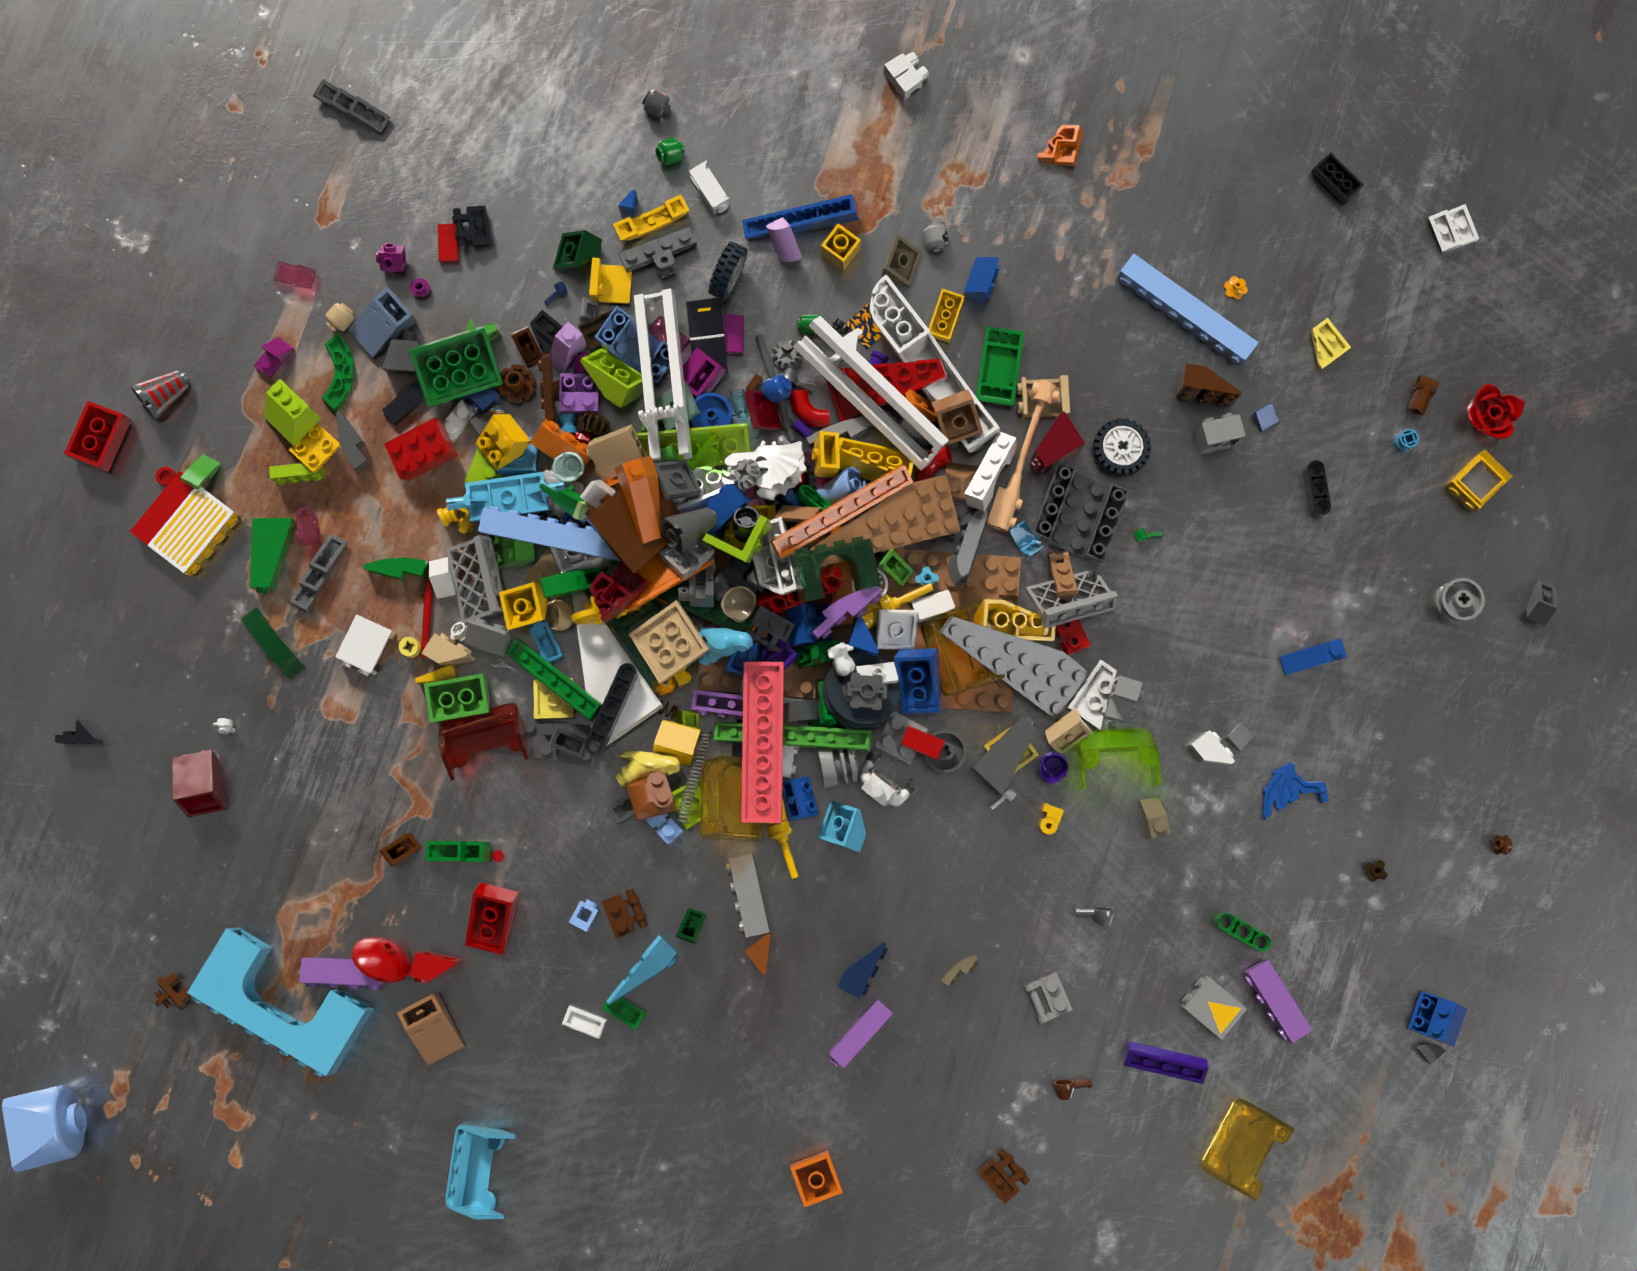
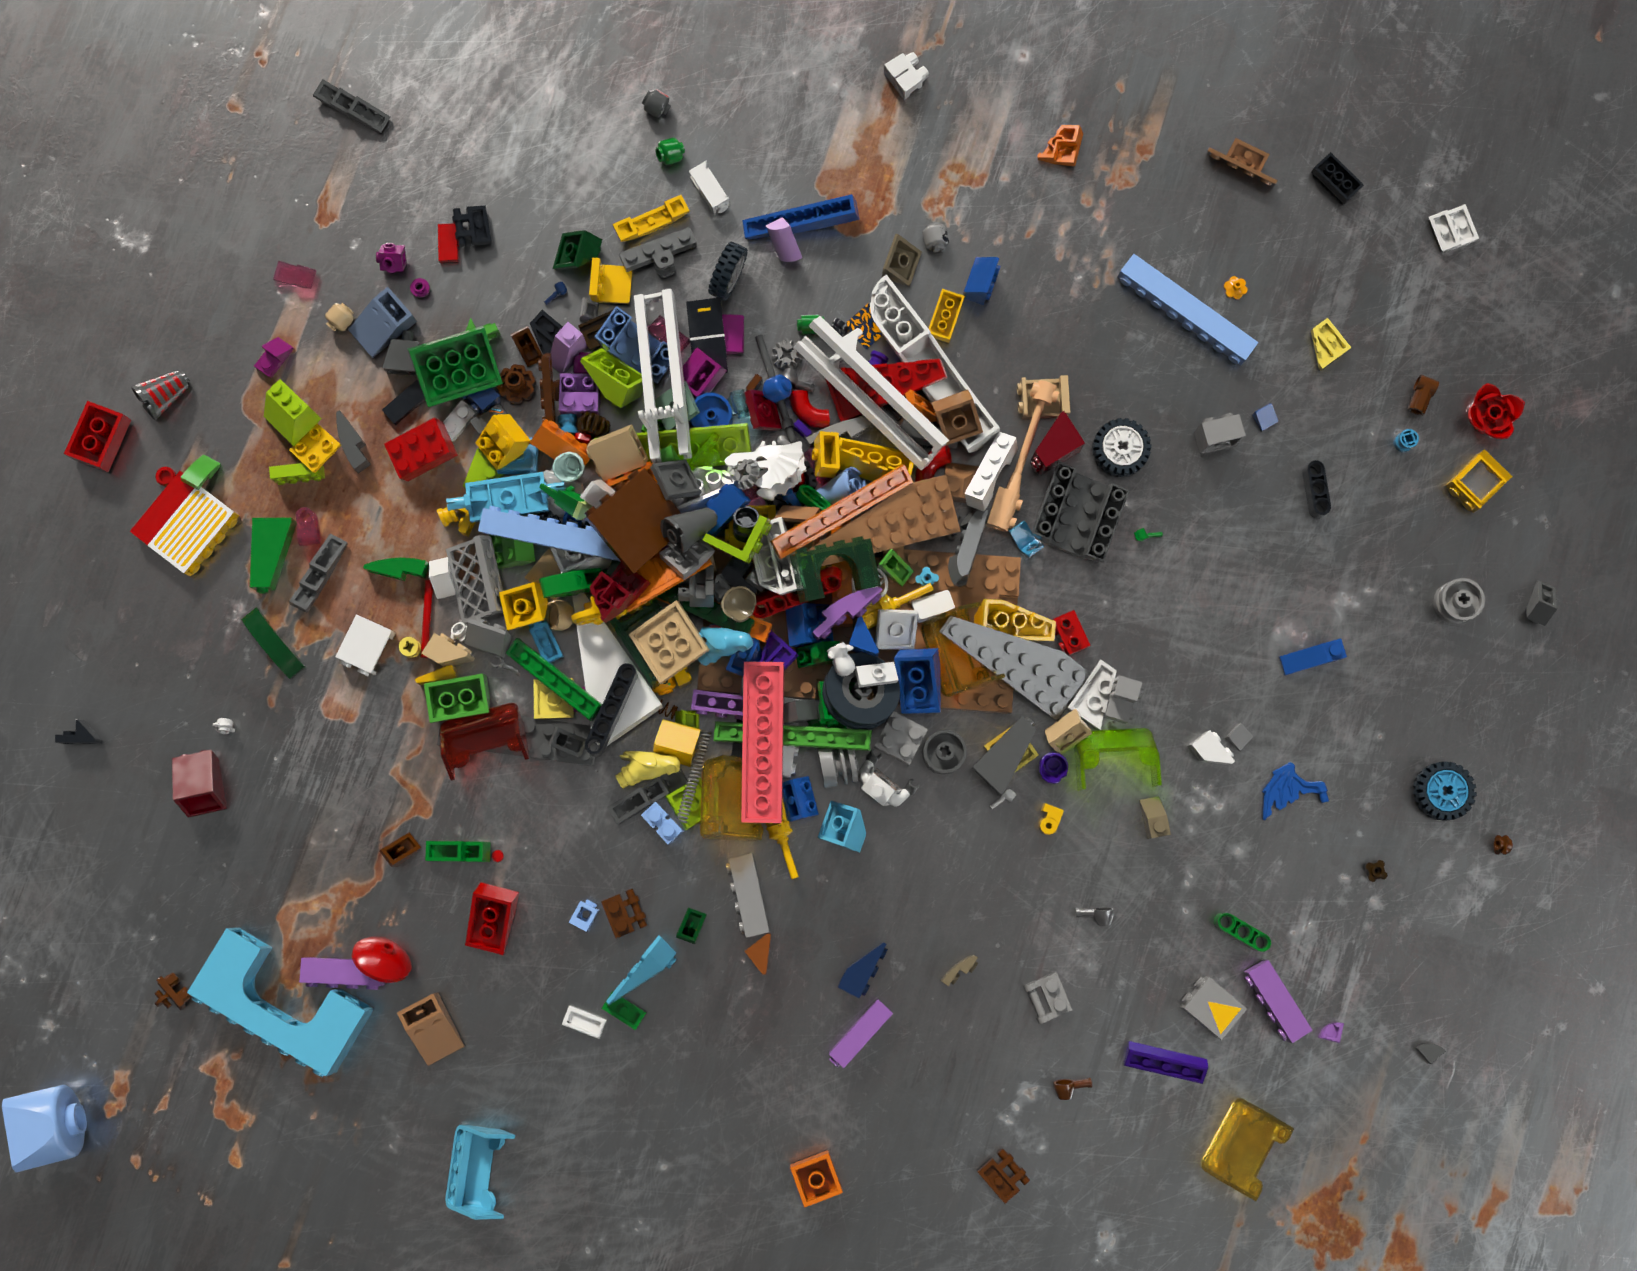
green tile [321,332,355,412] -> none
red slope [409,951,462,984] -> none
orange wedge [614,456,661,544] -> none
blue slope [618,189,638,215] -> none
dark orange slope [626,771,676,822] -> none
black plate [745,606,795,654] -> none
yellow head [821,224,861,271] -> none
dark grey piece [845,672,887,710] -> none
red tile [901,725,945,760] -> none
green slope [976,326,1024,406] -> none
light grey fence [1025,569,1118,628] -> none
medium nougat plate [1048,551,1078,597] -> none
reddish brown slope [1176,363,1242,406] -> none
blue slope [1408,991,1467,1047] -> none
none -> medium nougat bracket [1208,138,1278,186]
none -> medium lavender tile [1318,1022,1344,1043]
none -> wheel [1413,762,1477,821]

